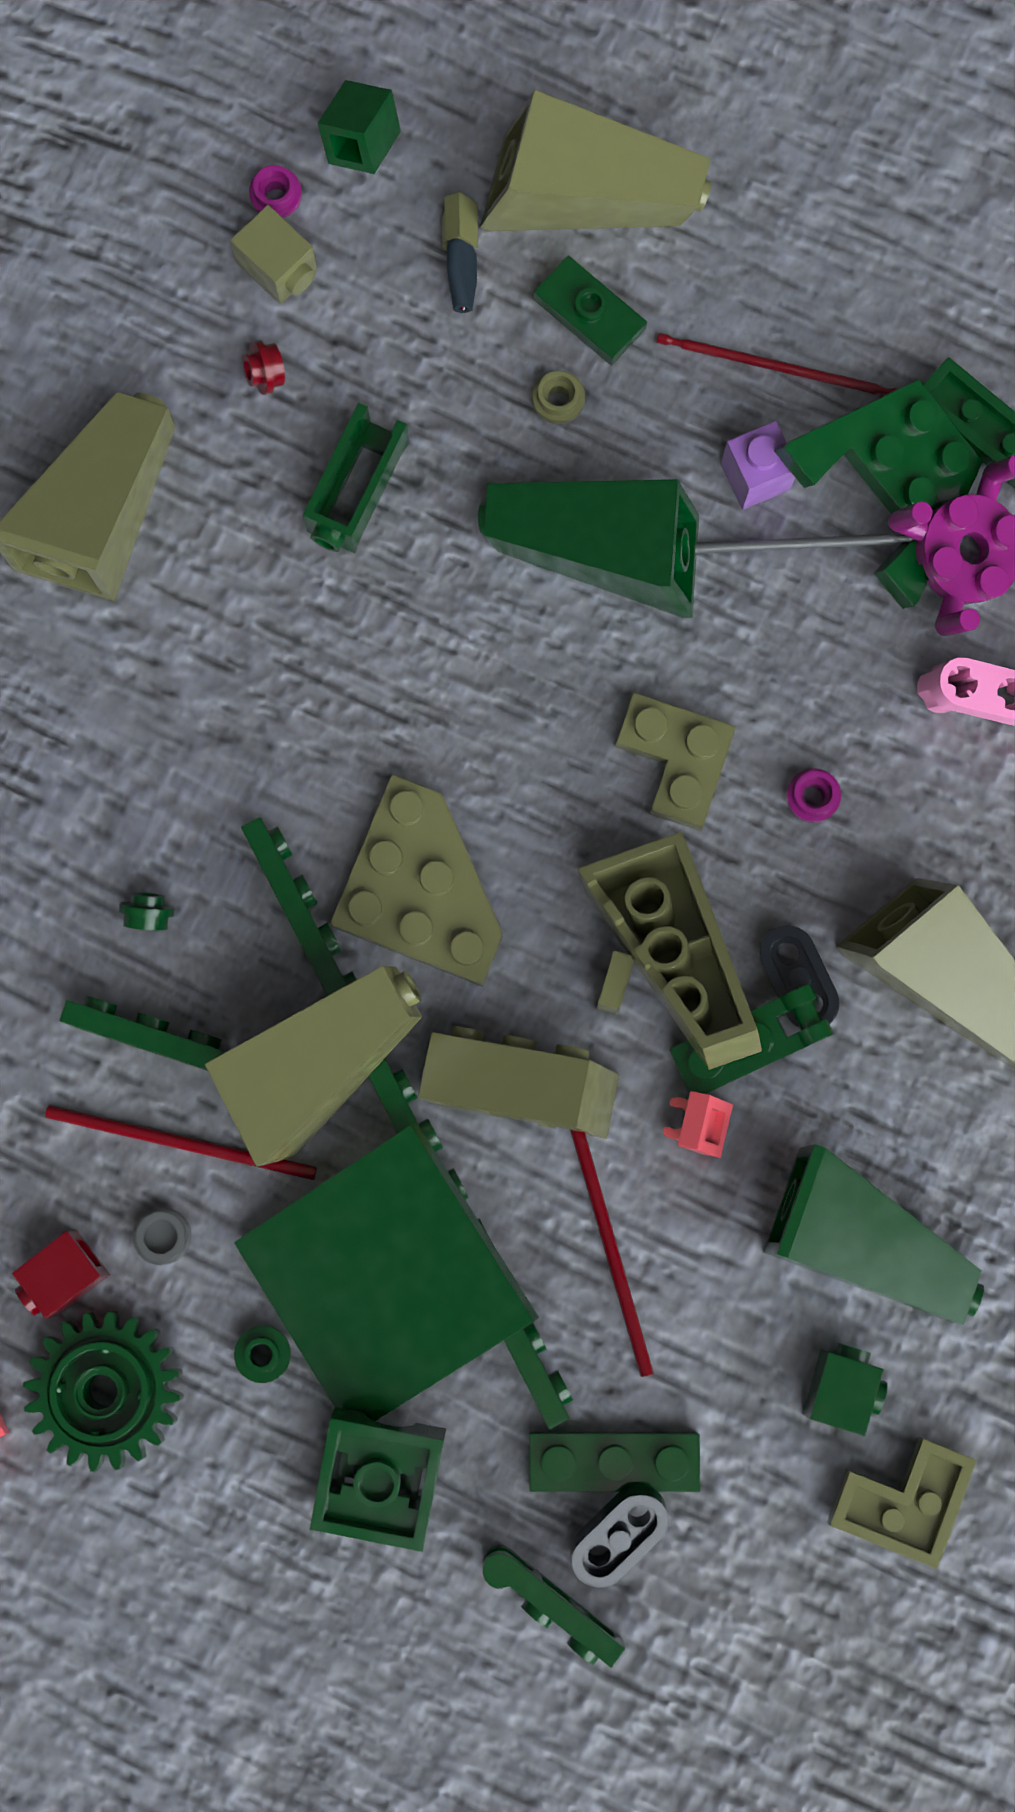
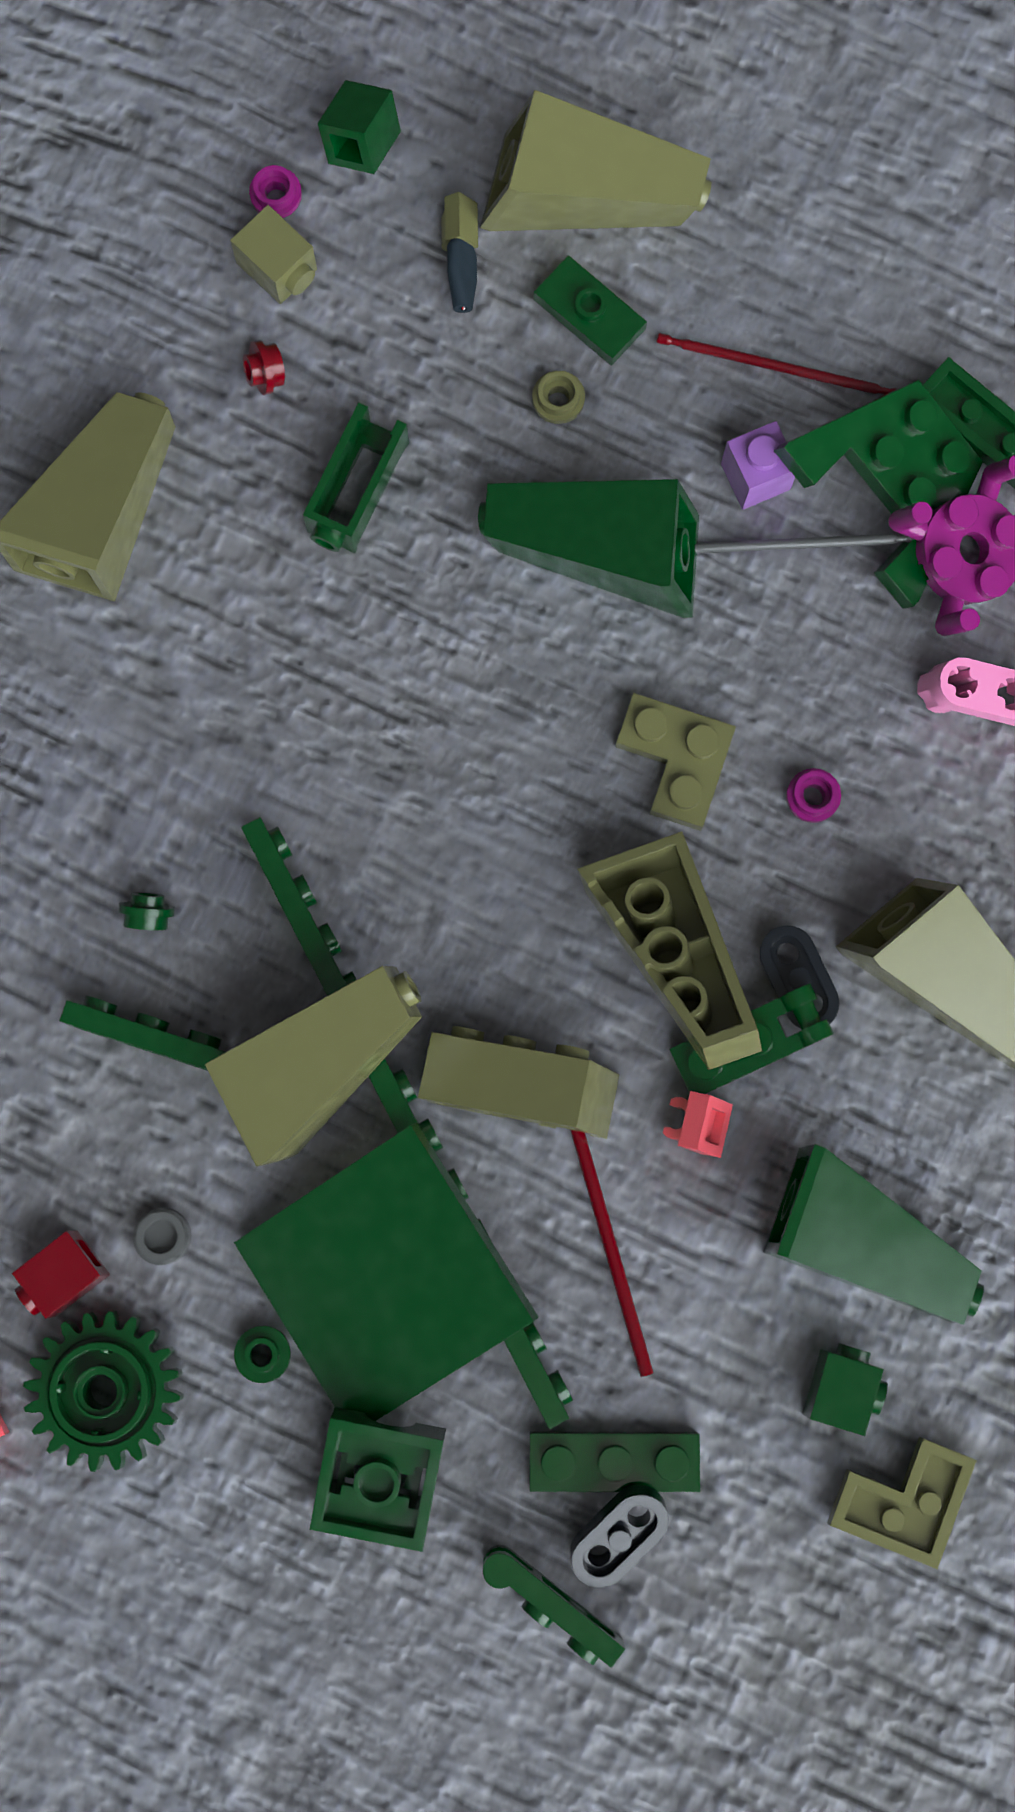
dark red axle [45,1105,317,1180] -> none
olive plate [330,775,503,987] -> none
olive tile [597,951,634,1015] -> none

